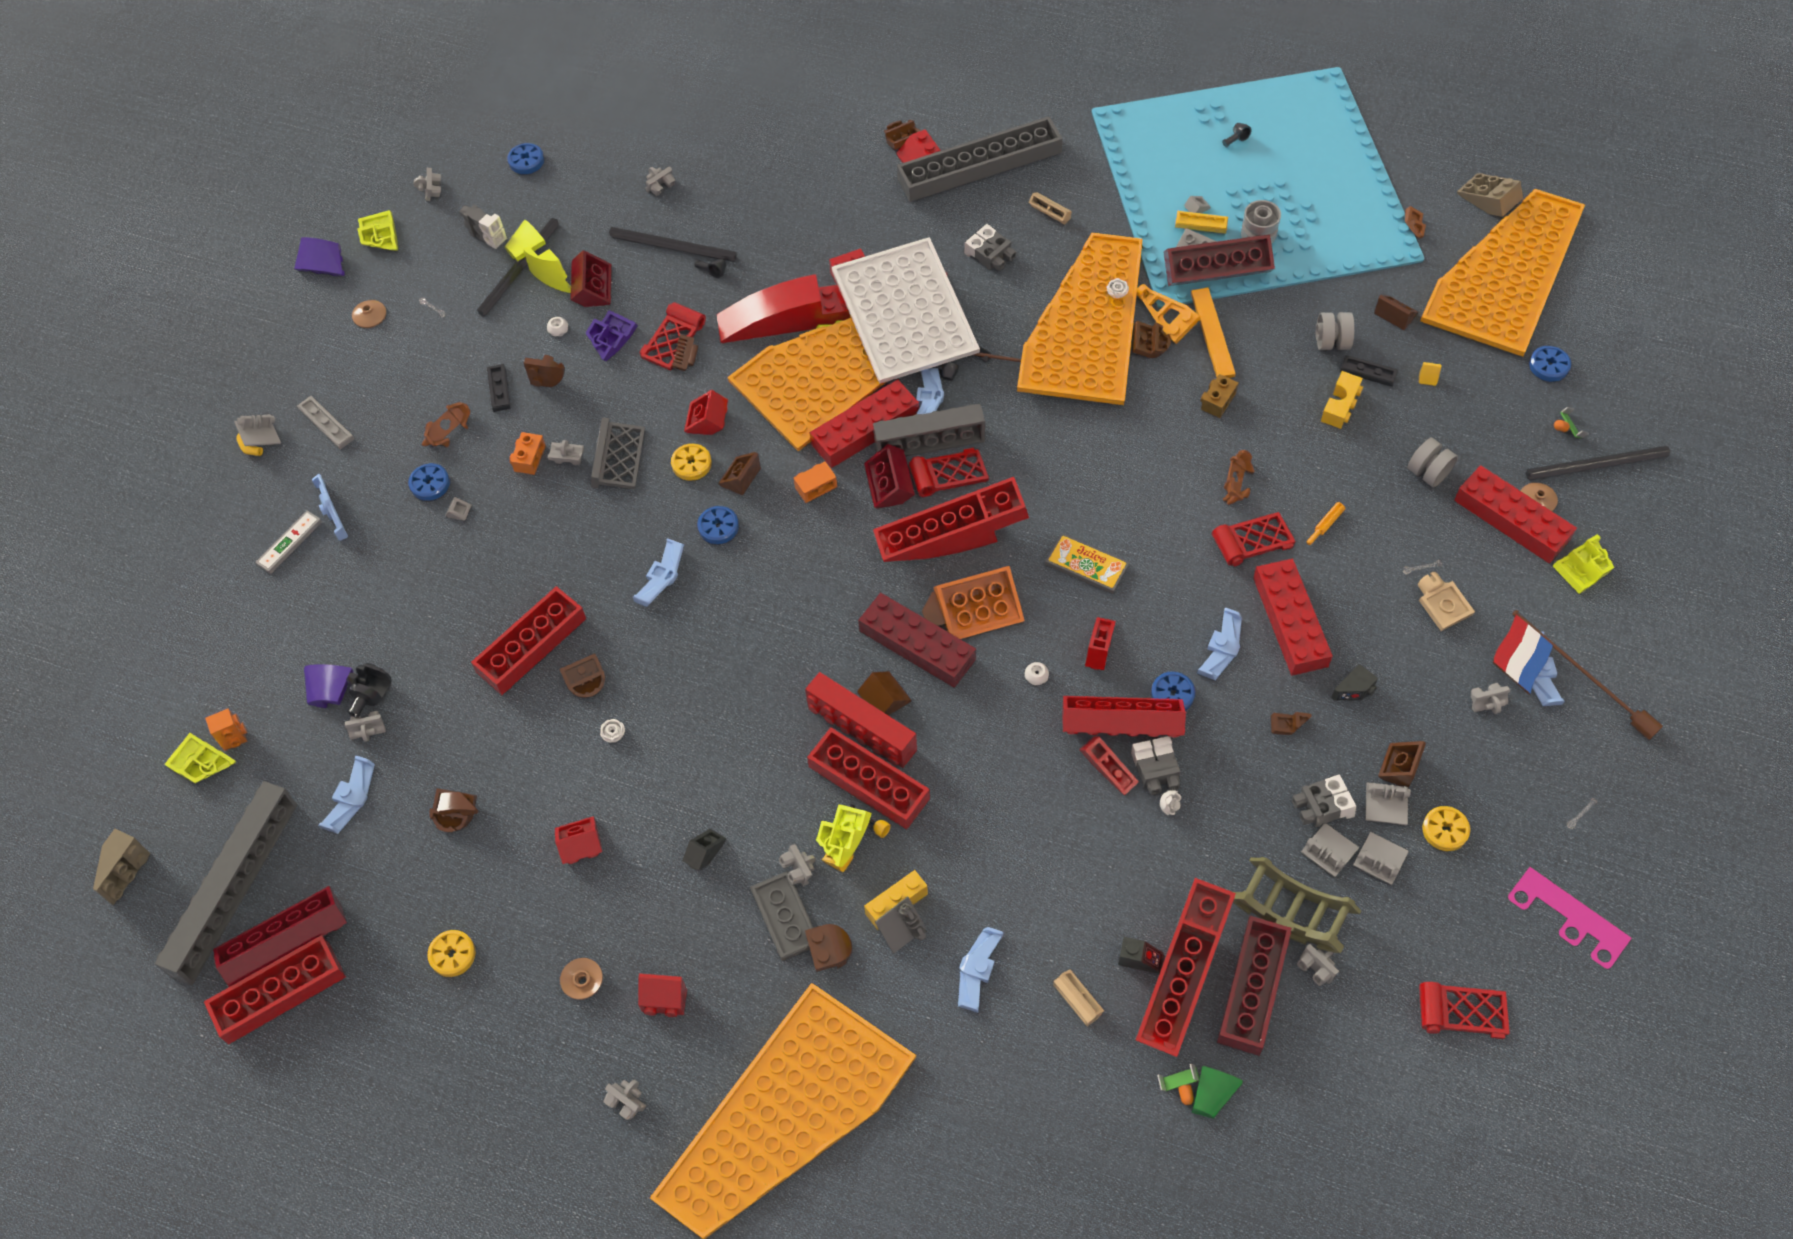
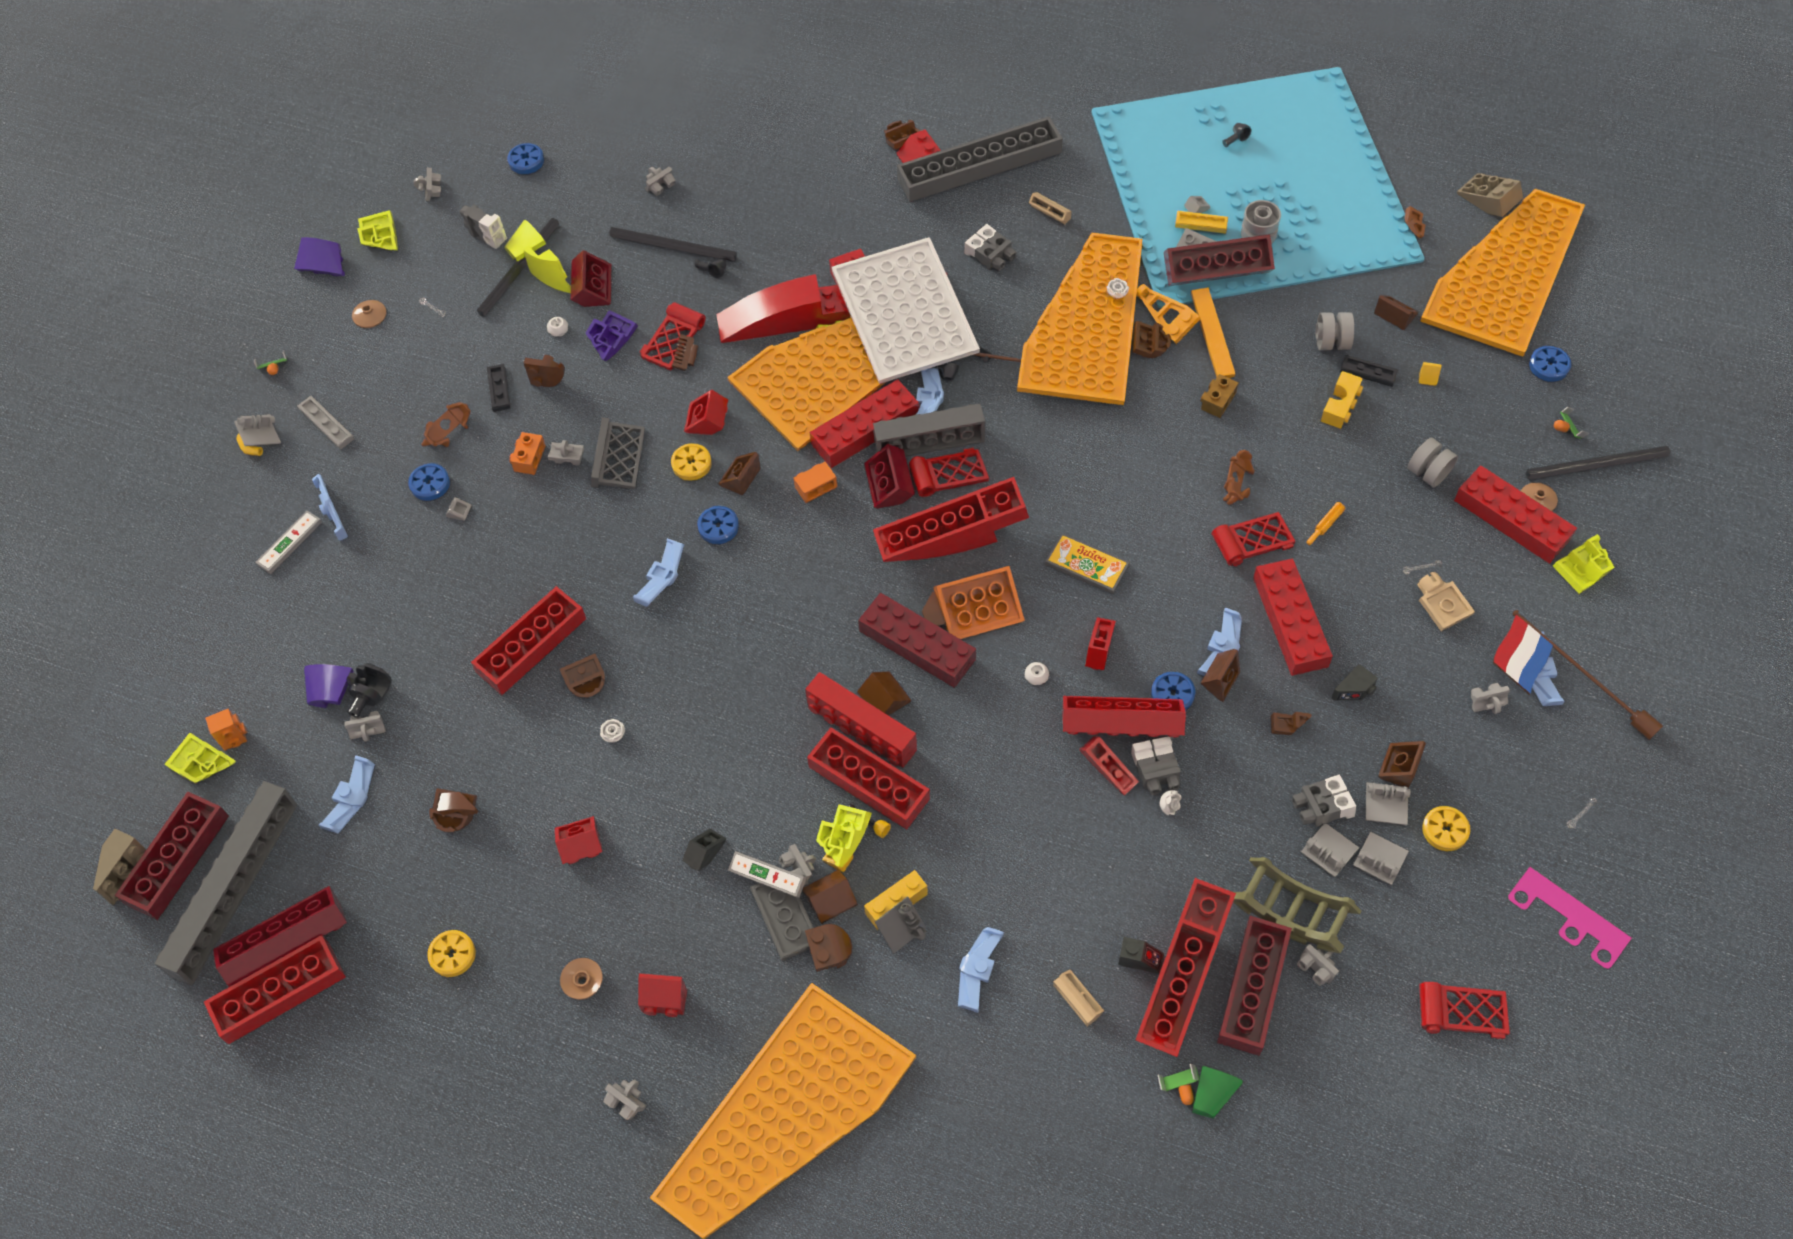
none -> dark red brick [114,791,229,920]
none -> piece [254,350,287,375]
none -> tile [728,851,807,898]
none -> reddish brown slope [802,870,858,924]
none -> reddish brown slope [1200,649,1240,702]

